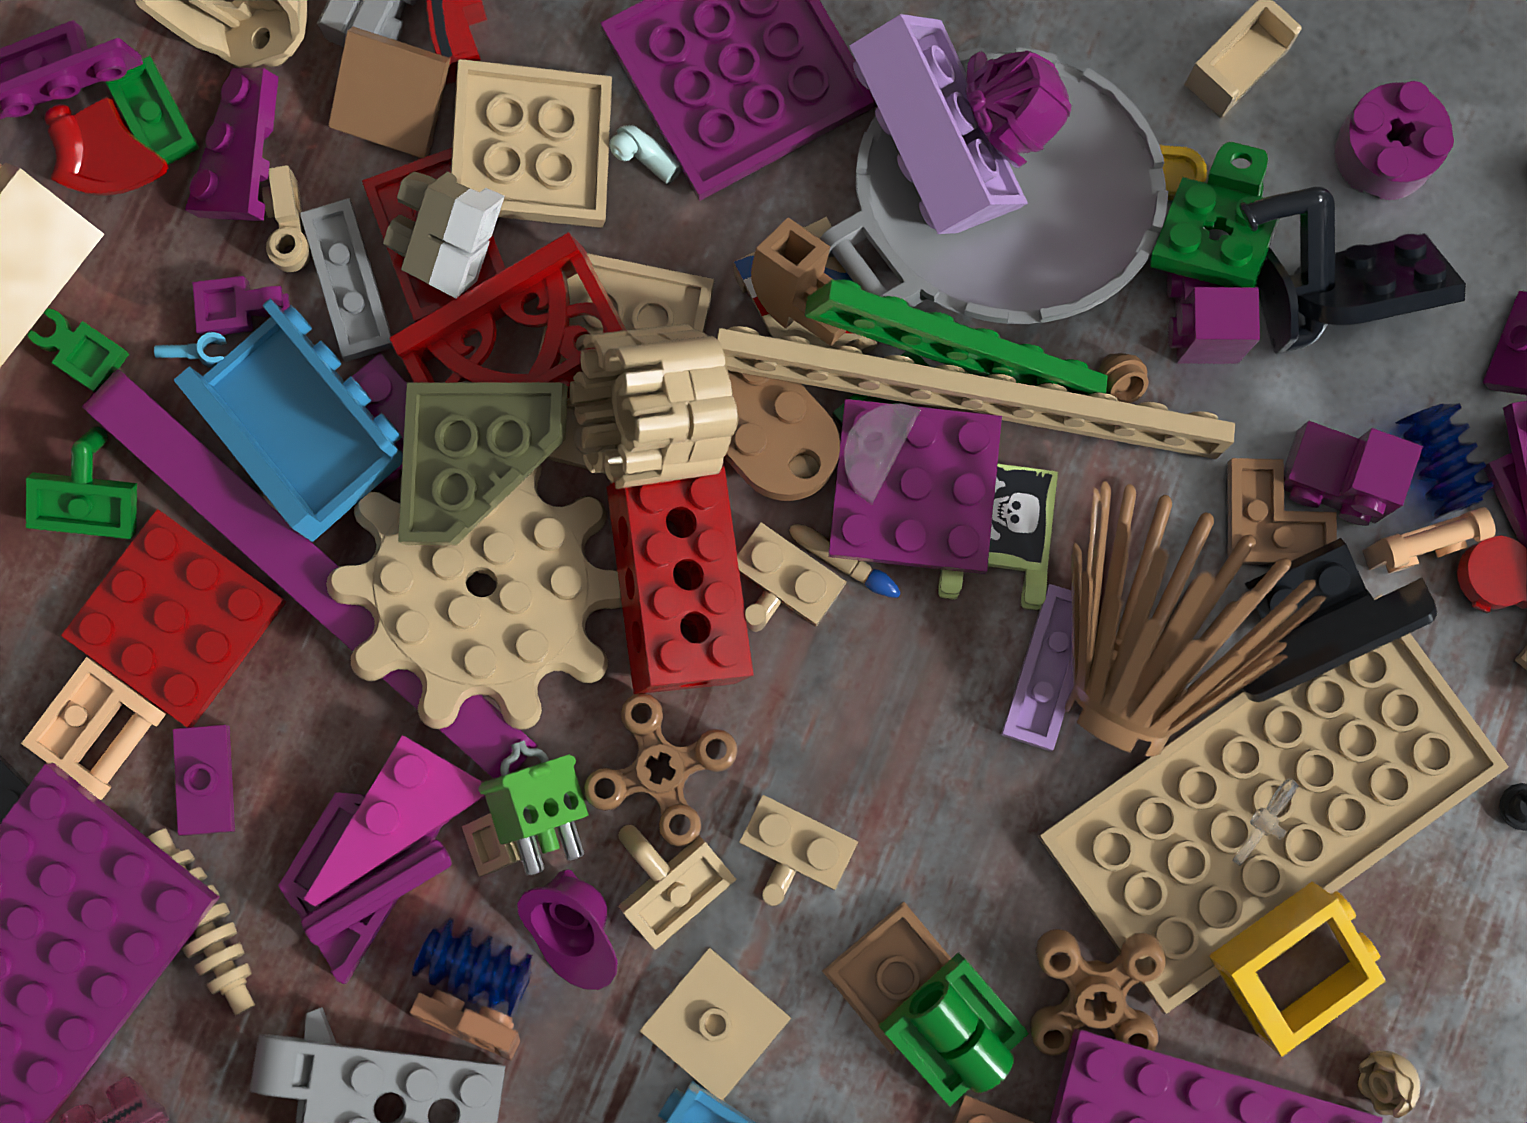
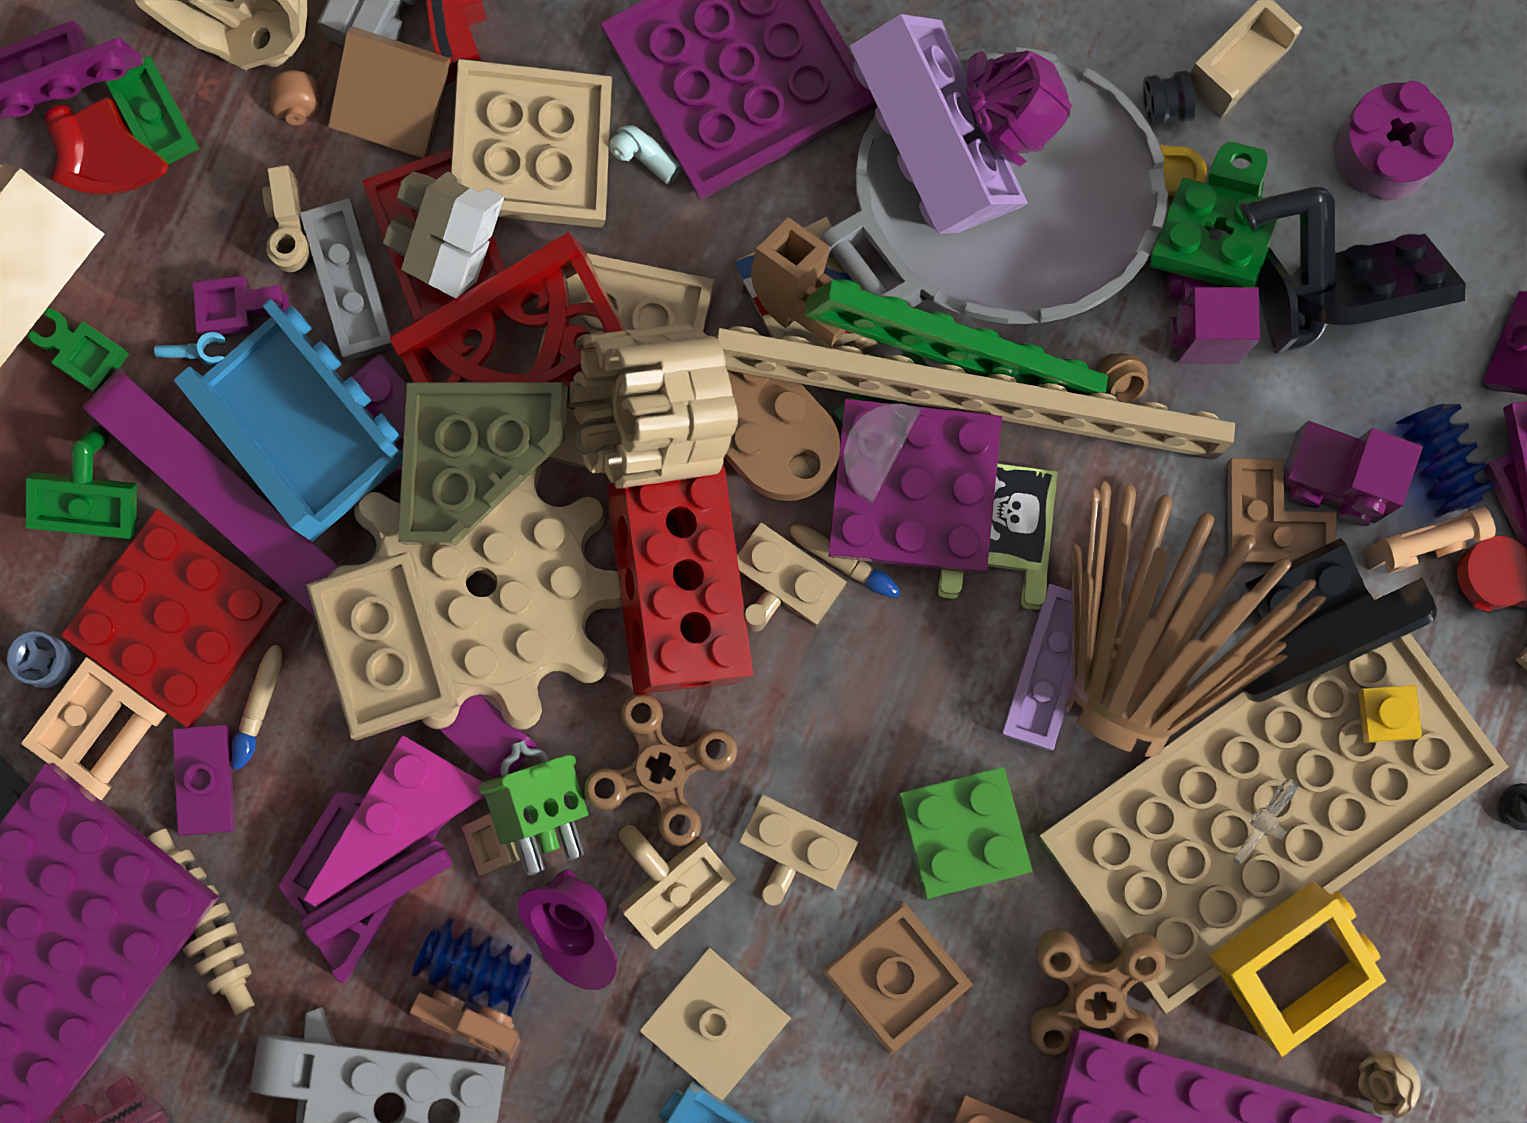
magenta wing [185,68,279,221] -> none
green plate [878,953,1029,1106] -> none
none -> sand blue wheel [7,631,75,689]
none -> tan piece [231,645,283,770]
none -> nougat piece [269,70,321,125]
none -> tan tile [306,551,459,740]
none -> bright green brick [896,767,1033,900]
none -> black wheel [1143,70,1196,127]
none -> yellow plate [1358,685,1422,744]

